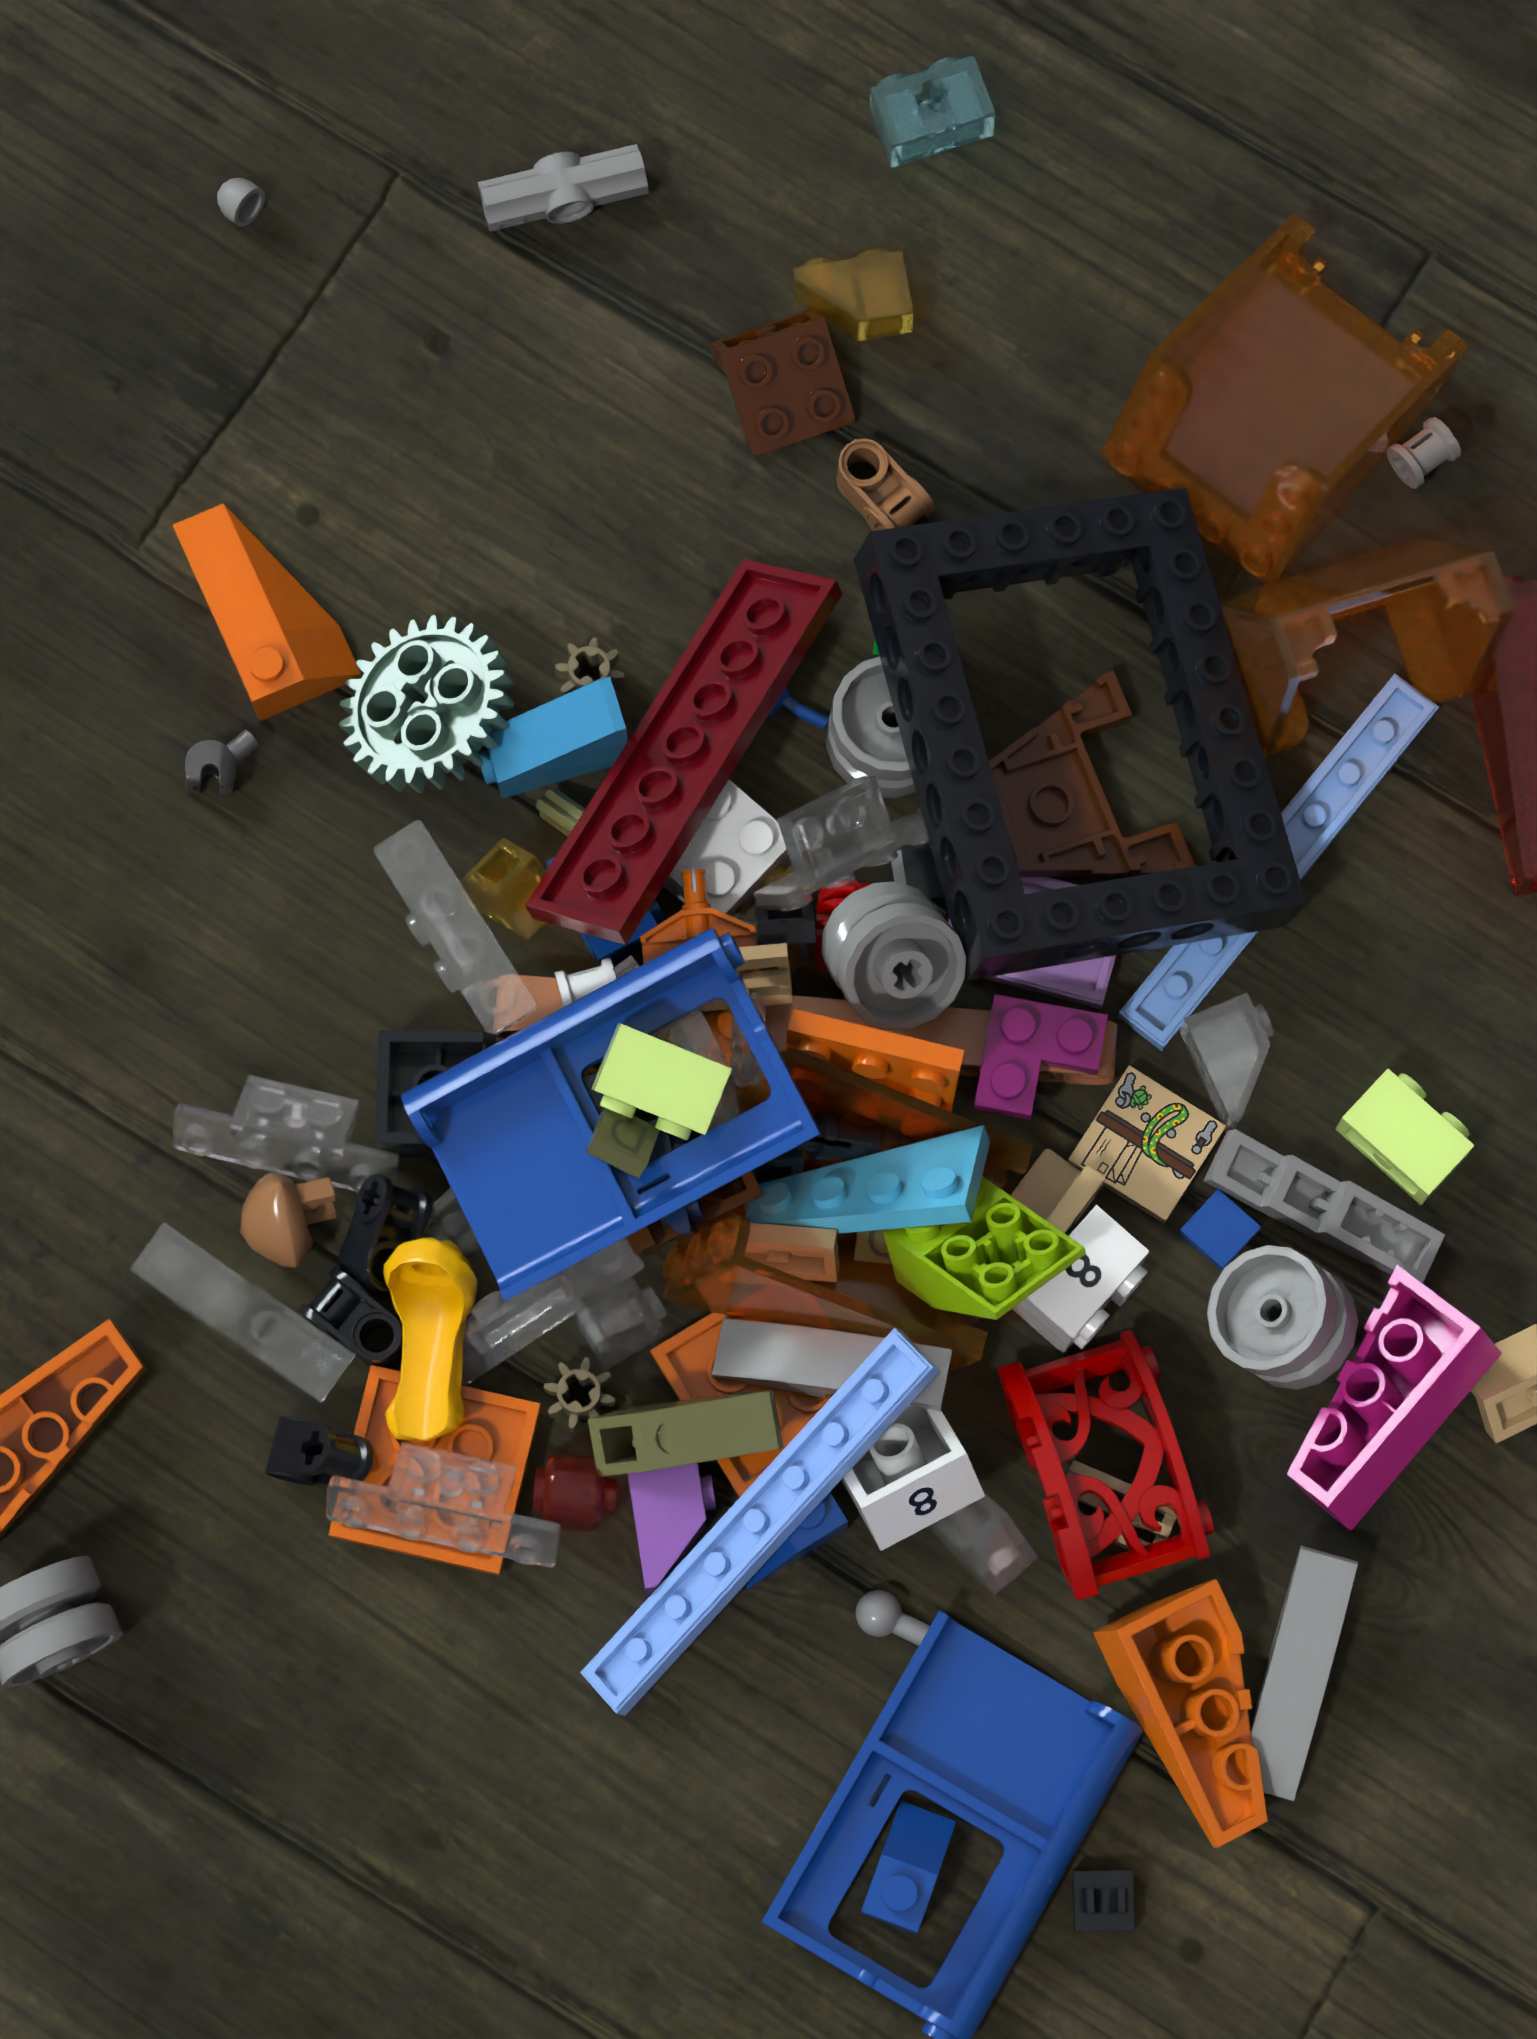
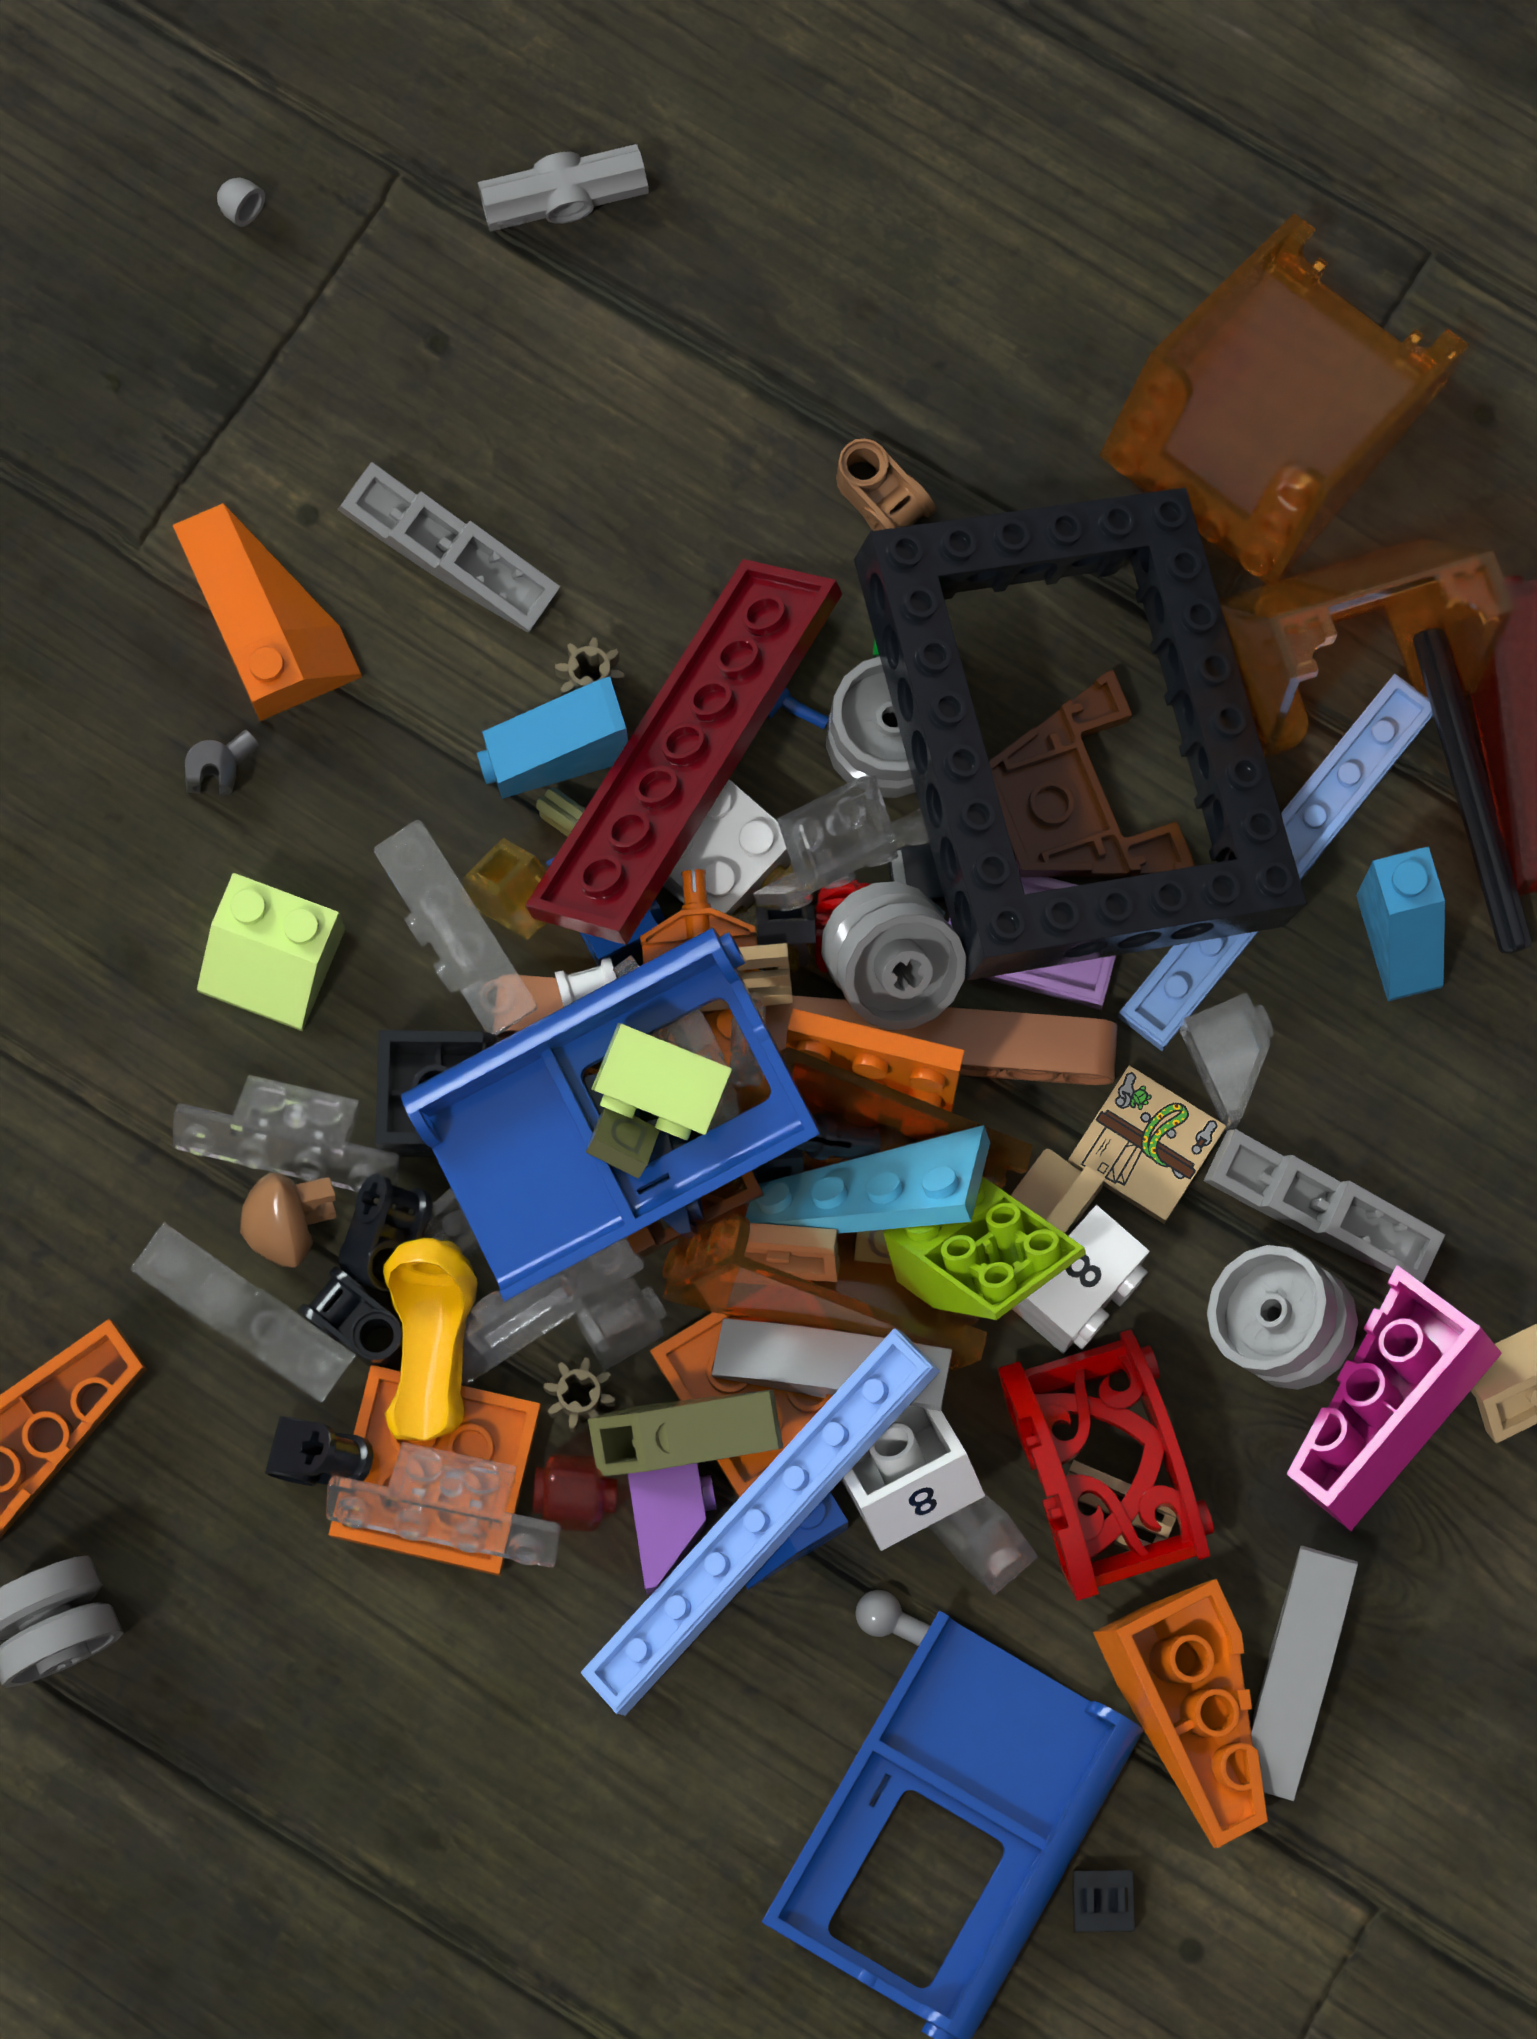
sand green gear [339,615,515,793] -> none
reddish brown bracket [709,308,855,456] -> none
clear yellow slope [793,248,914,341] -> none
blue slope [860,1801,956,1935] -> none
clear light blue brick [870,55,996,168] -> none
magenta plate [973,994,1108,1120] -> none
blue tile [1178,1189,1261,1272] -> none
yellowish green brick [1336,1069,1475,1205] -> none
light grey bush [1386,417,1461,489] -> none
none -> yellowish green slope [197,873,345,1032]
none -> light grey slope [337,462,561,633]
none -> dark azure slope [1356,846,1445,1002]
none -> black axle [1413,628,1532,954]

